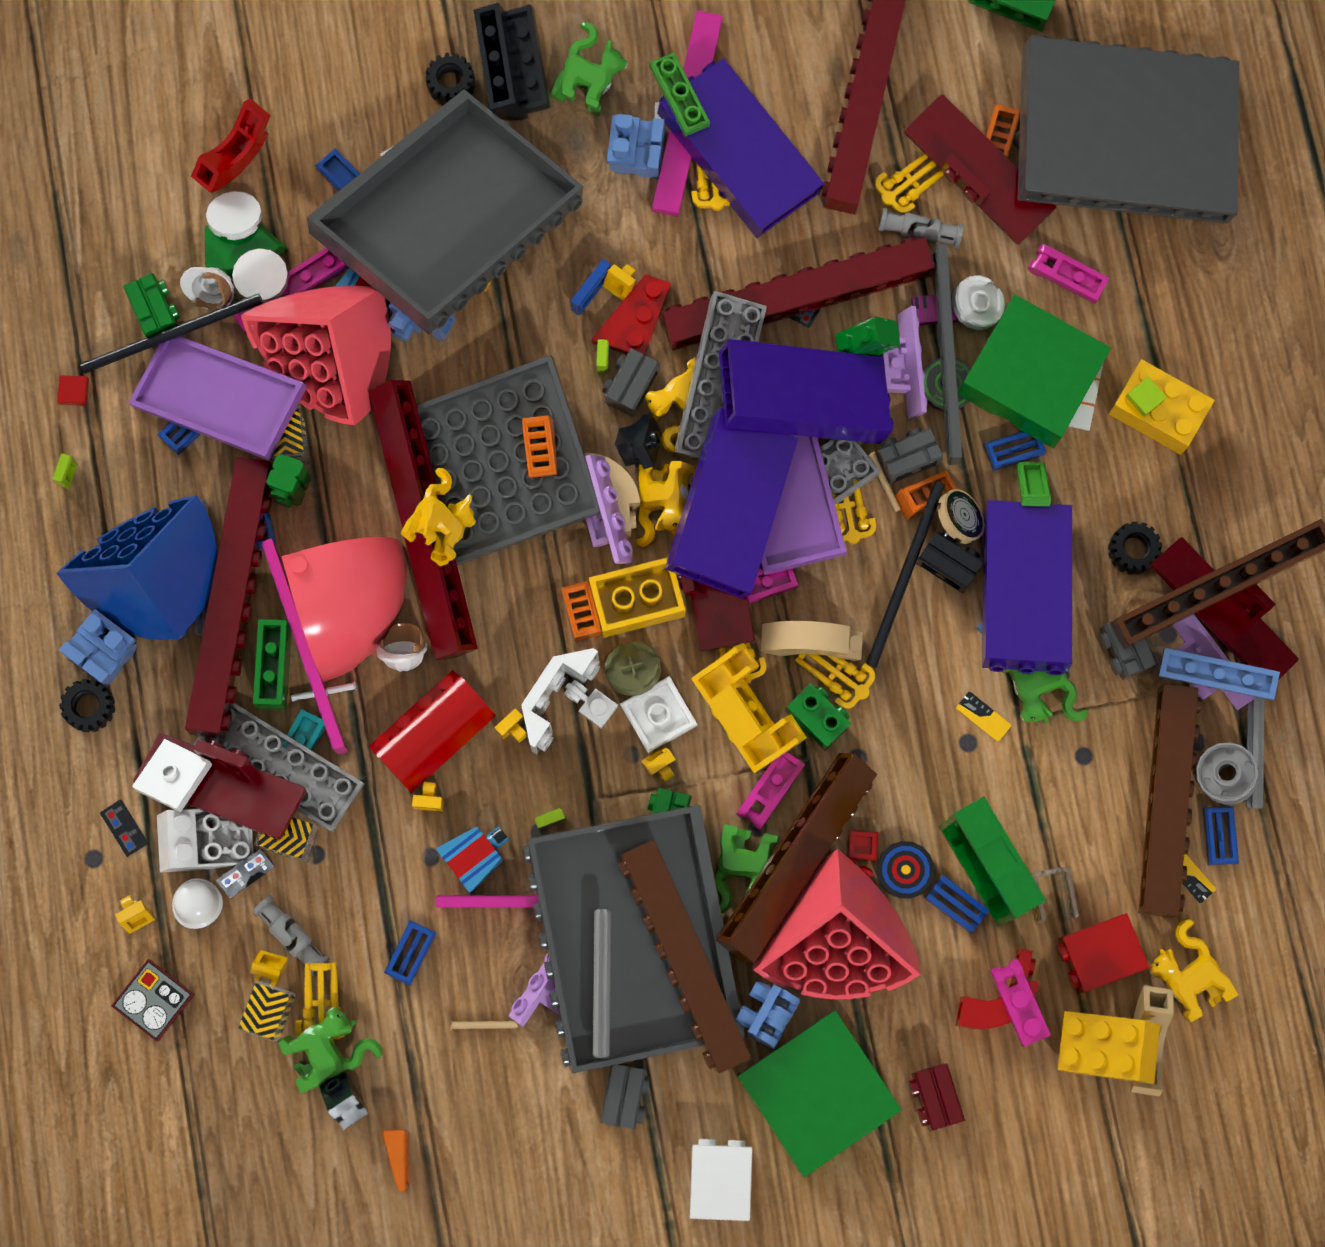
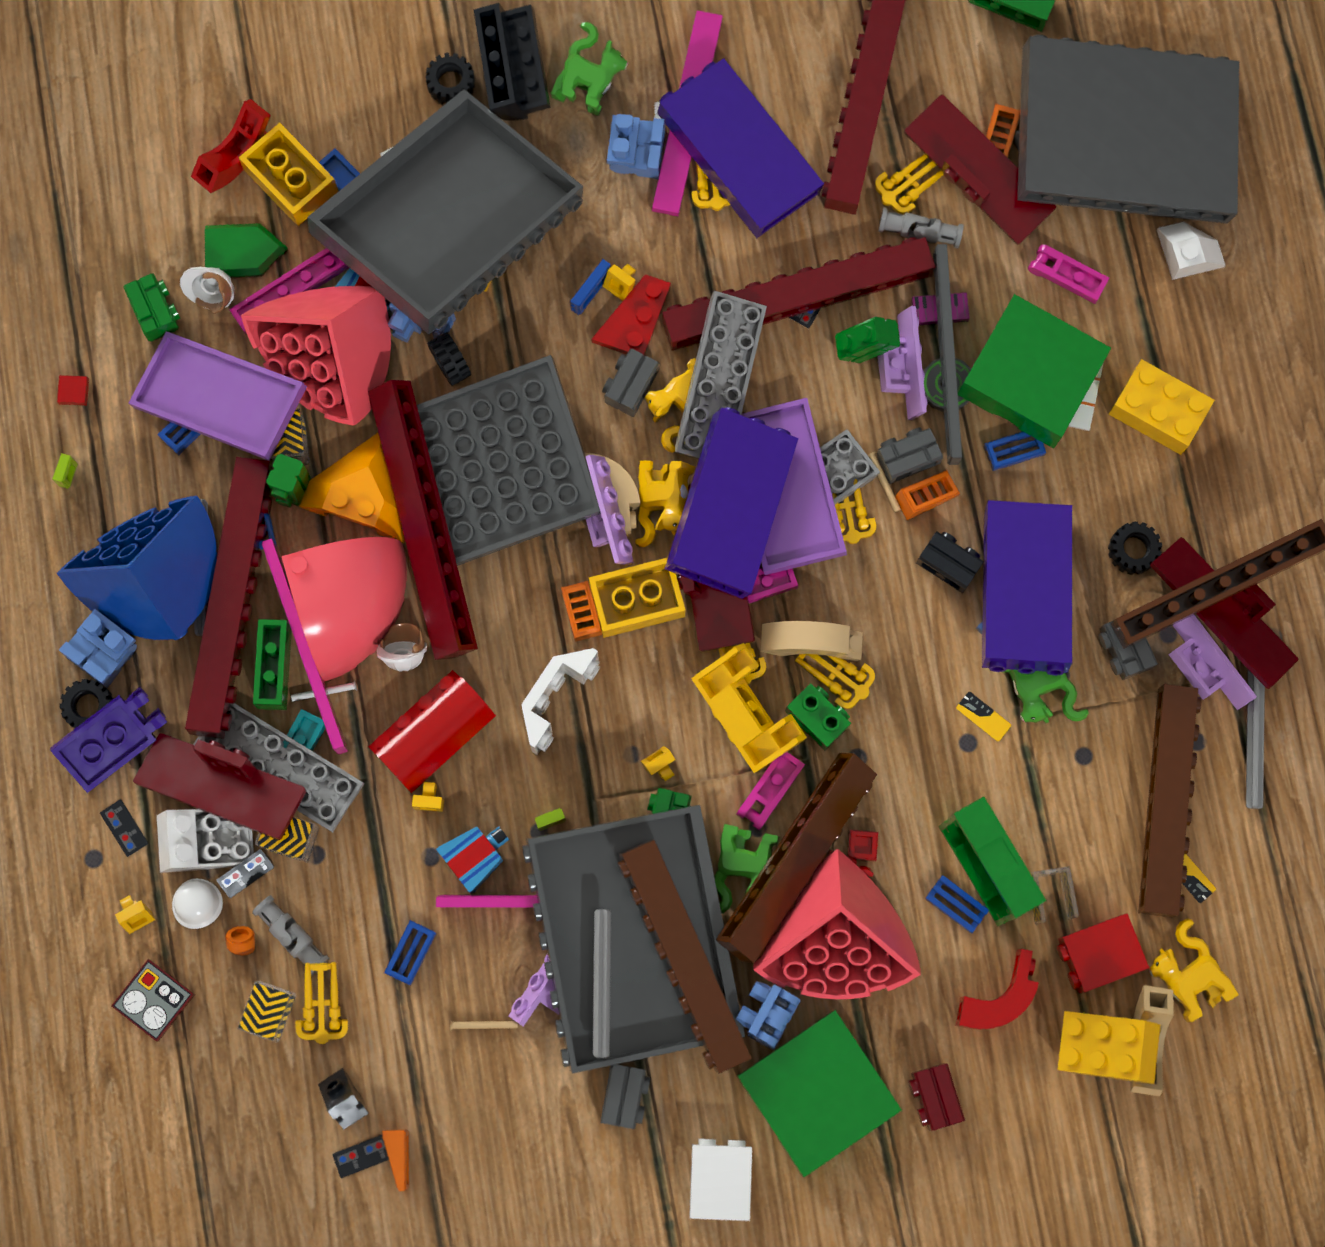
black piece [80,293,263,374] -> none
white plate [132,739,213,813] -> none
white tile [206,191,262,240] -> none
white tile [232,249,289,304] -> none
yellow tile [250,950,288,988] -> none
bright green animal [278,1007,383,1094] -> none
yellow animal [401,468,476,566] -> none
yellow tile [494,708,528,743] -> none
orange slope [522,415,558,478] -> none
white plate [564,680,618,729] -> none
lime tile [596,339,609,375] -> none
olive tile [605,641,661,696] -> none
black brick [615,413,662,469] -> none
white plate [620,676,698,754] -> none
bright green tile [649,52,710,137] -> none
dark purple brick [719,339,893,444] -> none
black piece [866,481,945,668] -> none
tile [877,841,934,899] -> none
tile [938,489,984,544] -> none
white tile [951,275,1005,330] -> none
dark pink plate [990,959,1051,1047] -> none
bright green tile [1016,462,1051,507] -> none
lime tile [1126,377,1167,417] -> none
medium blue plate [1158,648,1280,701] -> none
light grey wheel [1196,742,1259,805] -> none
blue tile [1203,806,1239,866] -> none
none -> dark purple tile [50,686,167,793]
none -> orange tile [225,926,255,956]
none -> yellow brick [239,122,339,226]
none -> light orange wedge [299,433,405,544]
none -> black sticker [332,1135,389,1178]
none -> black tyre [427,332,471,386]
none -> white slope [1157,222,1225,280]

